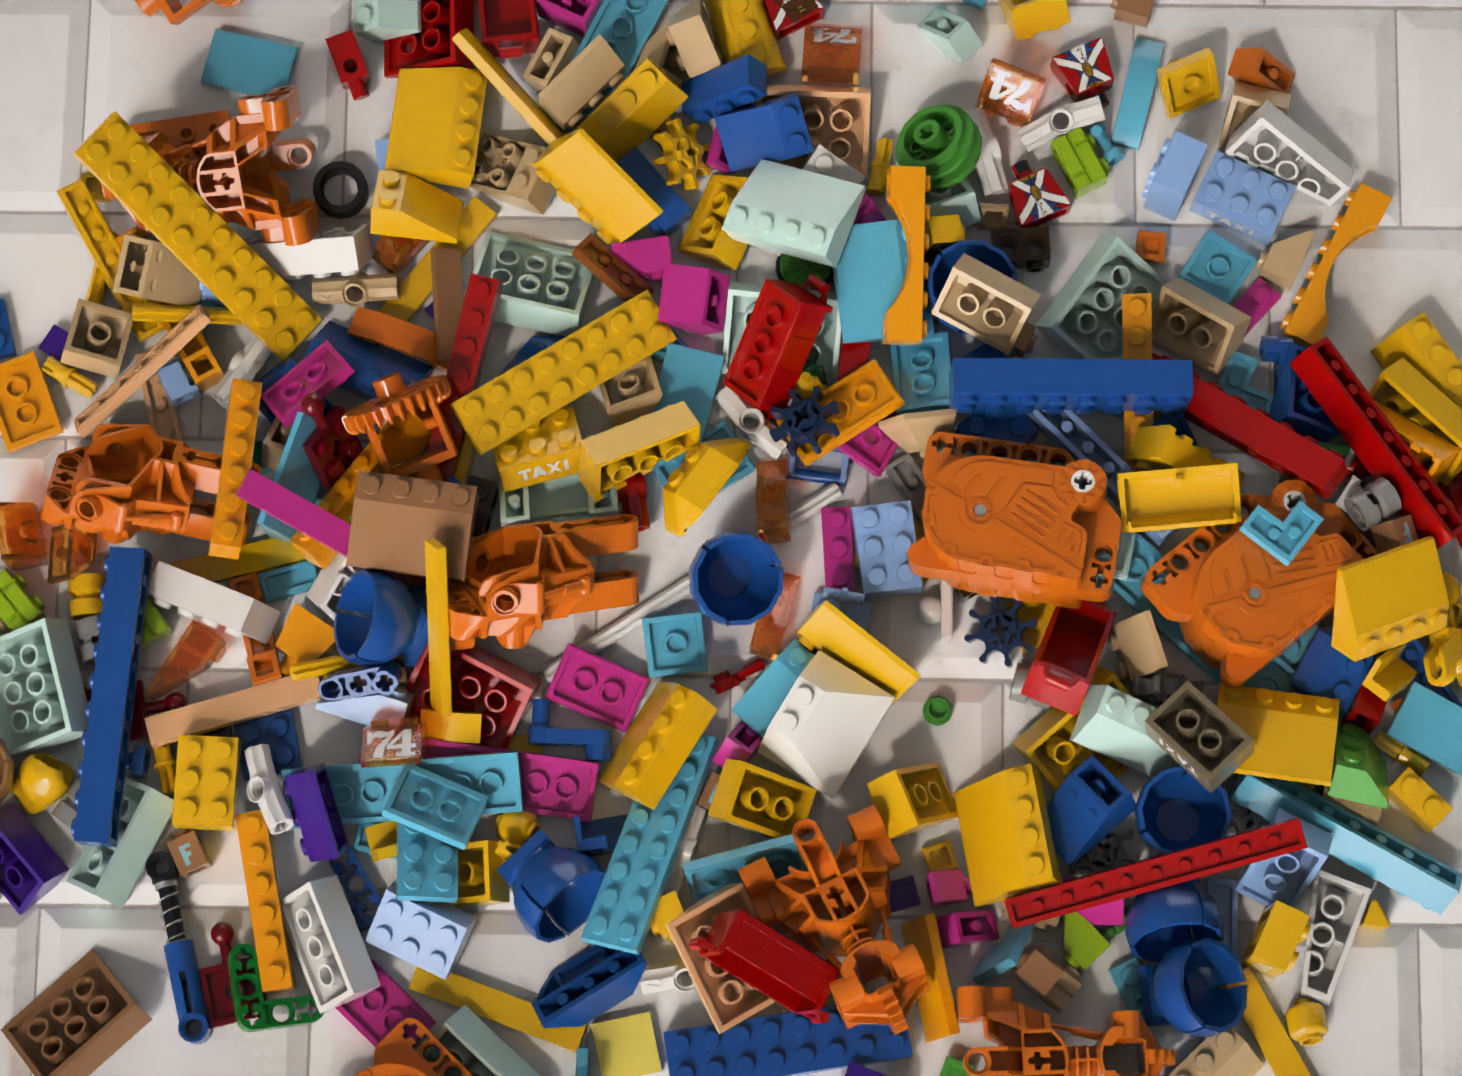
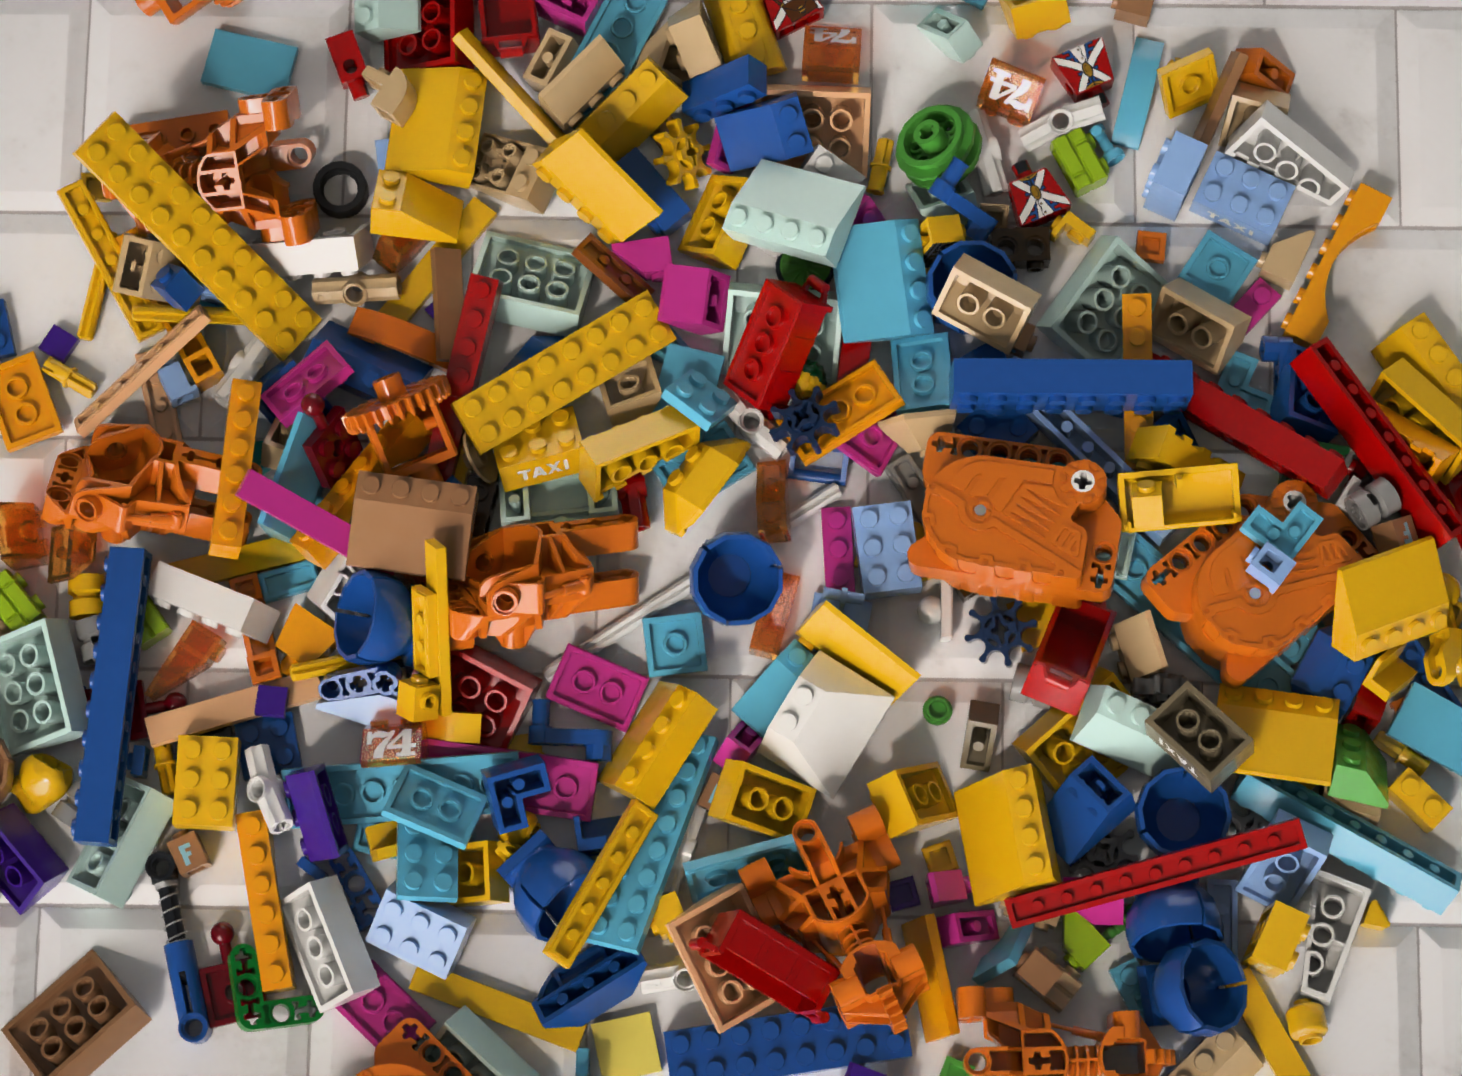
tan slope [60,298,134,379] -> none
red plate [709,658,765,694] -> none
light orange arch [883,165,930,345] -> none
none -> blue brick [151,263,205,312]
none -> dark purple tile [254,685,289,719]
none -> blue tile [296,856,329,880]
none -> tan brick [361,65,417,128]
none -> yellow brick [396,674,440,723]
none -> yellow tile [411,584,438,679]
none -> tan dish [463,431,498,483]
none -> blue brick [480,754,551,835]
none -> yellow tile [542,798,659,969]
none -> medium azure plate [661,368,738,432]
none -> blue beam [928,156,999,241]
none -> dark tan slope [960,700,1000,772]
none -> yellow bracket [1049,211,1096,247]
none -> yellow brick [1132,480,1165,529]
none -> medium nougat tile [1192,51,1248,158]
none -> light blue brick [1245,541,1297,594]

